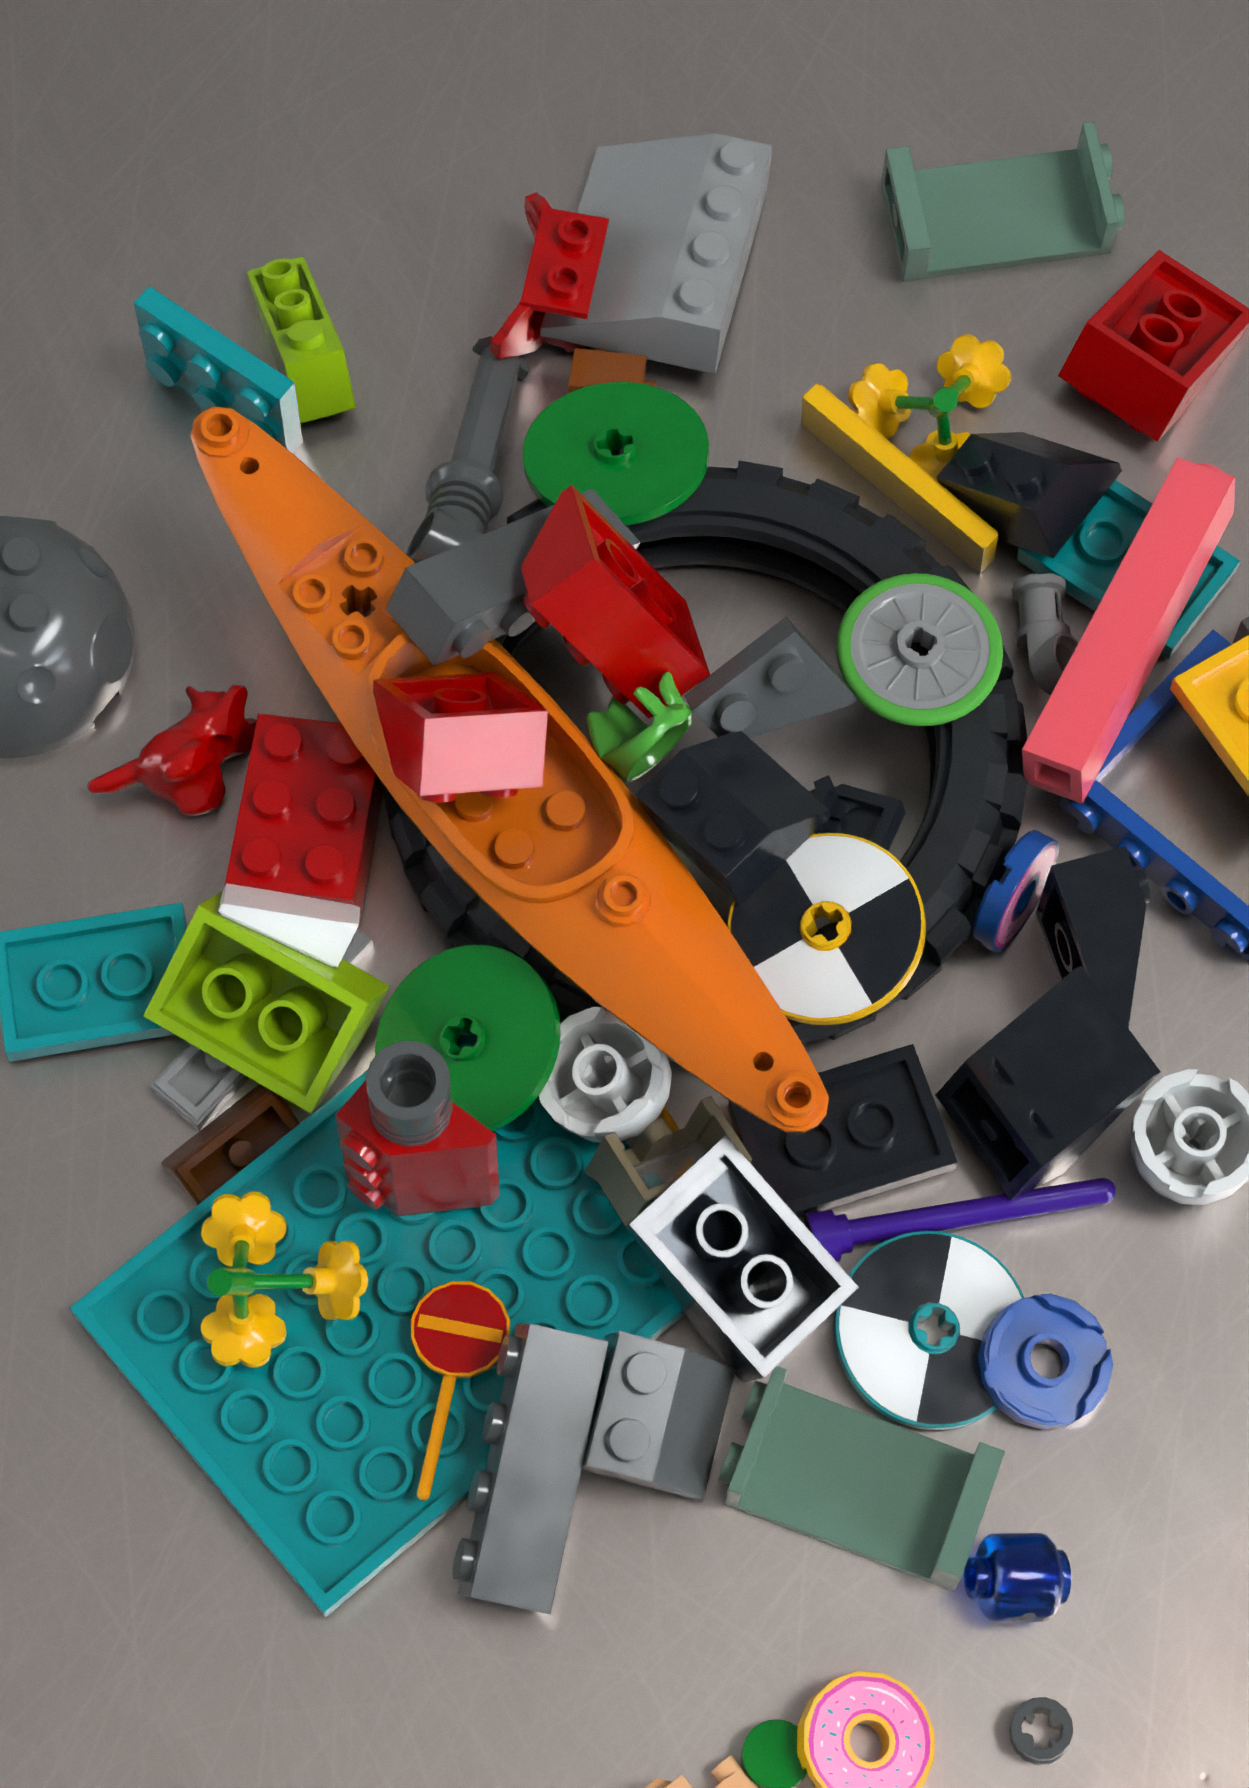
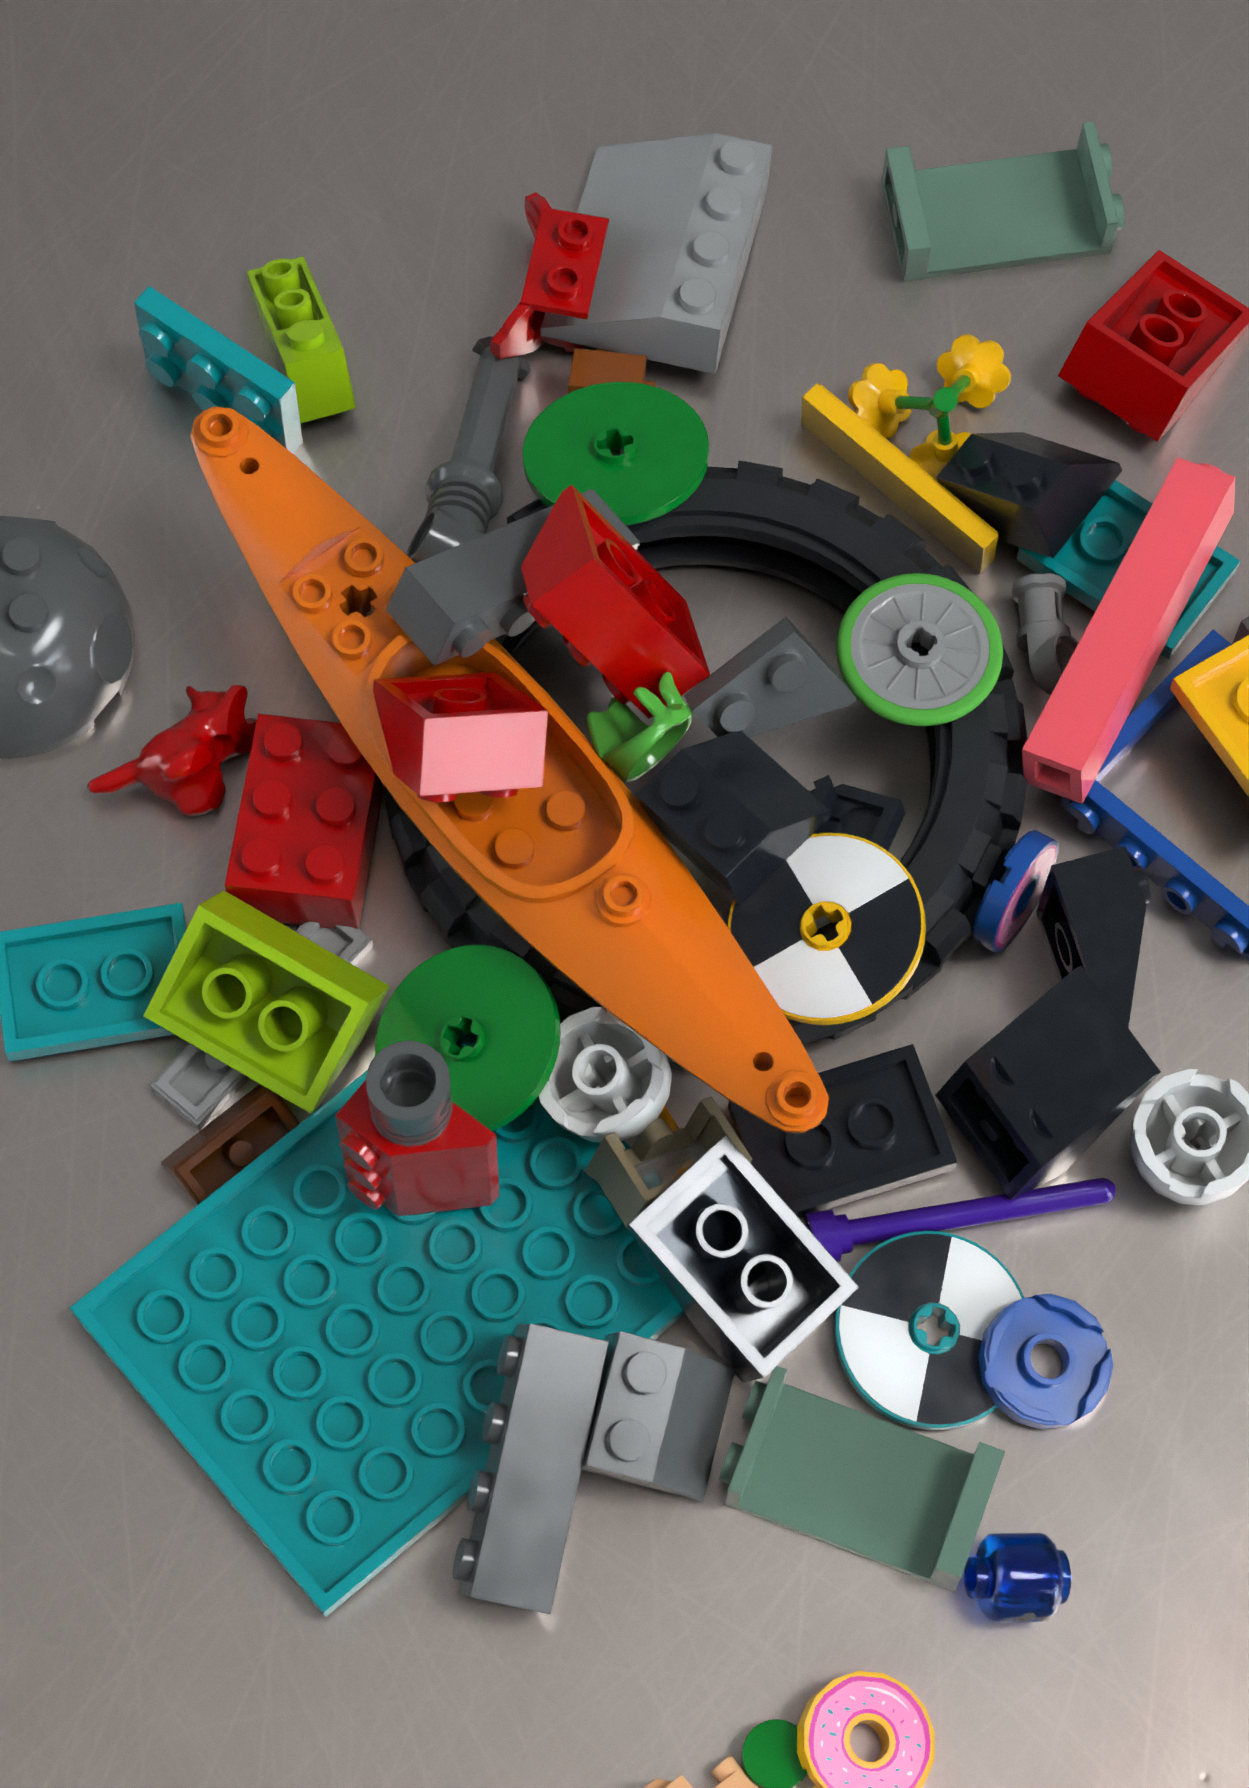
yellow plant [201,1191,368,1368] -> none
white slope [218,883,360,967] -> none
piece [411,1281,510,1501] -> none
dark grey bush [1009,1697,1073,1765] -> none

